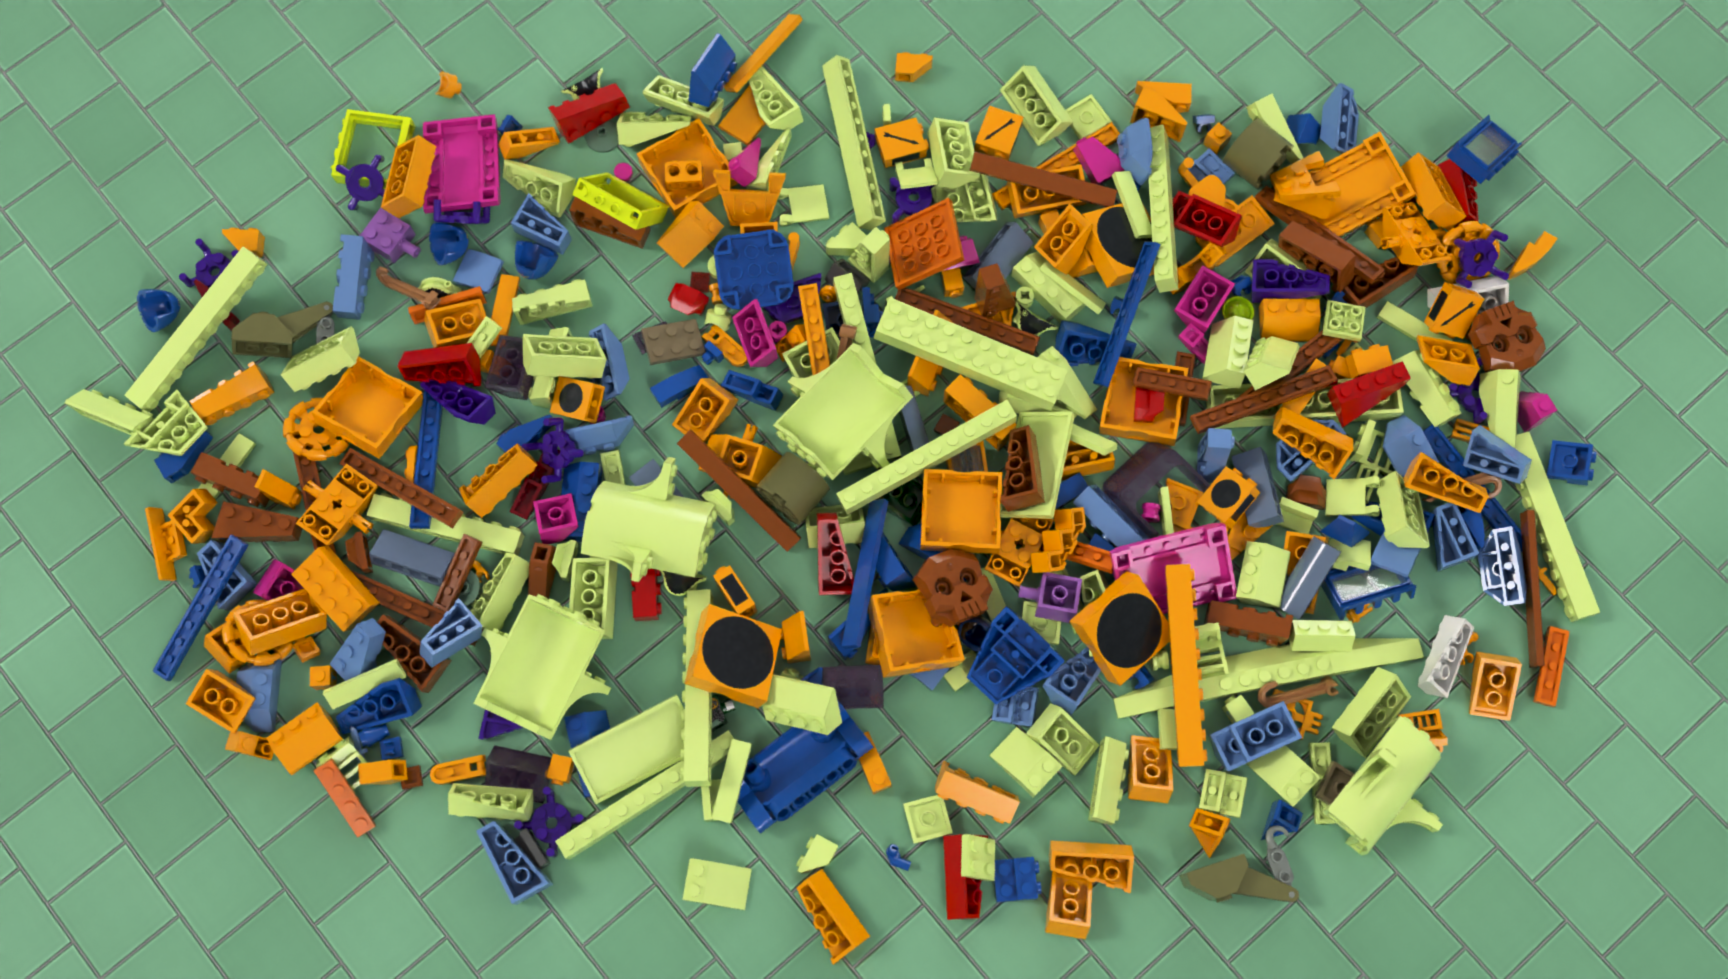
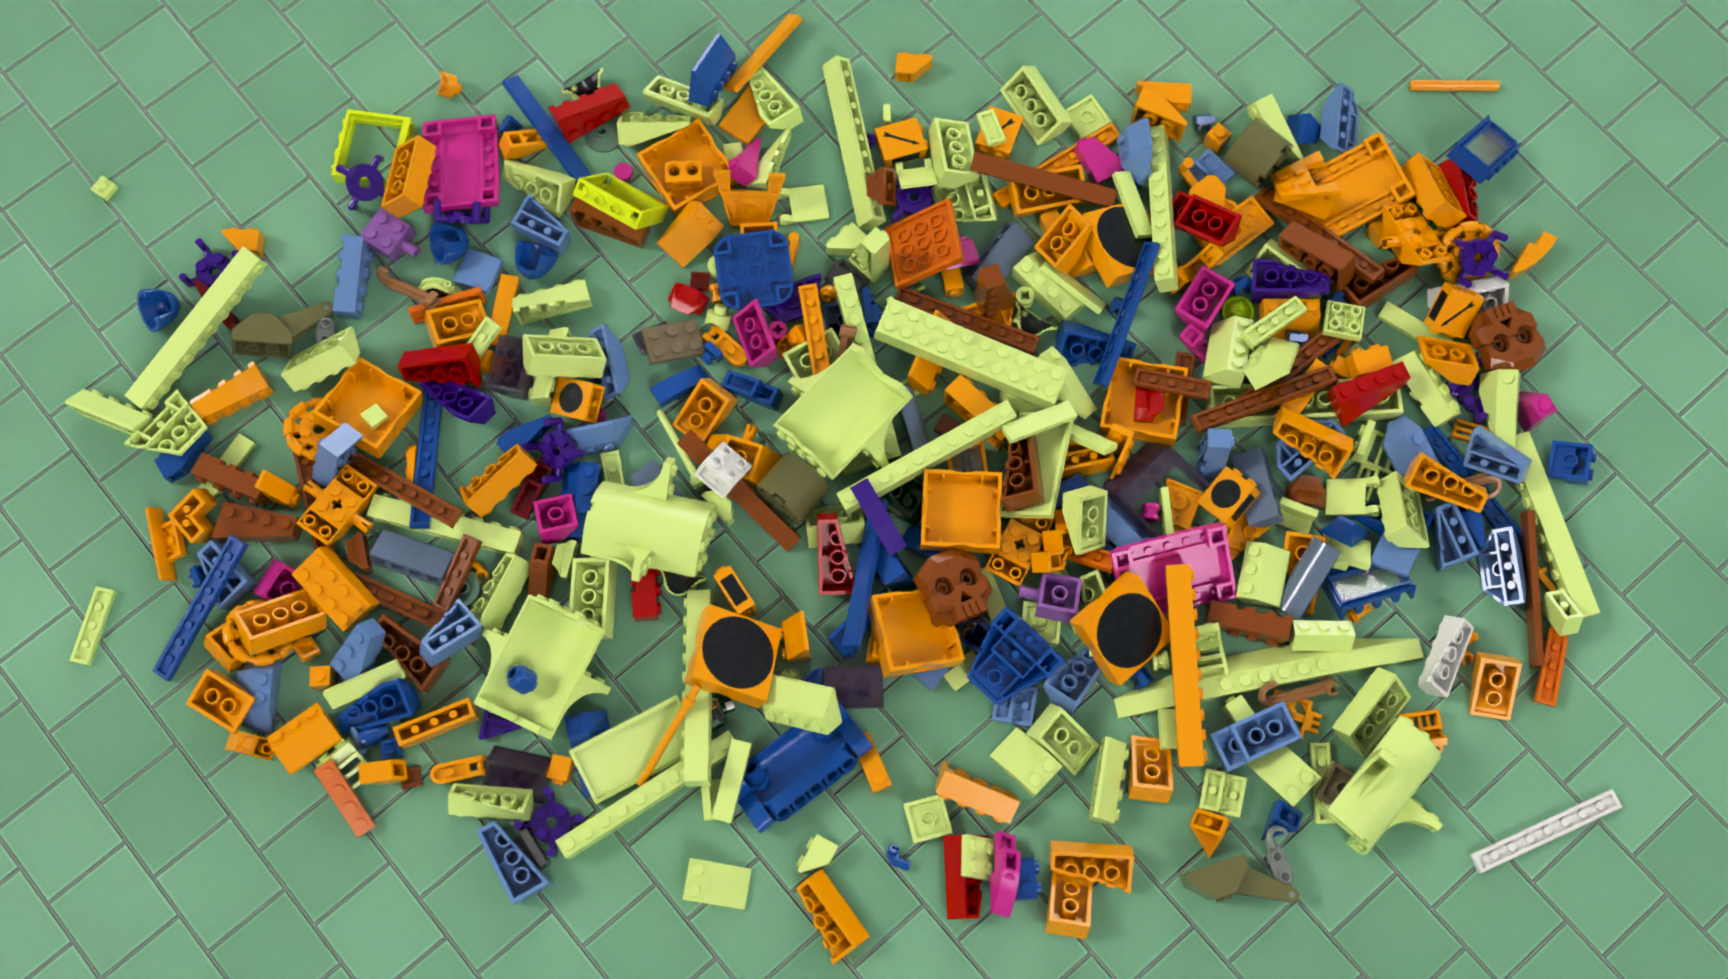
none -> yellowish green tile [69,586,117,666]
none -> yellowish green tile [91,176,119,201]
none -> medium blue wedge [312,422,363,488]
none -> yellowish green tile [360,404,388,430]
none -> light orange brick [393,697,480,749]
none -> blue tile [502,75,592,184]
none -> blue head [507,664,537,695]
none -> light orange bar [637,683,702,786]
none -> yellowish green piece [656,409,705,489]
none -> white bracket [694,442,752,500]
none -> dark purple tile [850,478,907,556]
none -> dark orange slope [866,167,896,207]
none -> yellowish green tile [976,109,1006,148]
none -> dark pink slope [990,831,1020,918]
none -> yellowish green tile [1001,400,1078,444]
none -> yellowish green slope [1062,485,1108,555]
none -> light orange bracket [1106,423,1135,480]
none -> yellowish green tile [1239,295,1308,350]
none -> tile [1284,330,1309,348]
none -> light orange axle [1409,80,1500,91]
none -> white tile [1469,789,1622,874]
none -> yellowish green brick [1541,589,1584,636]

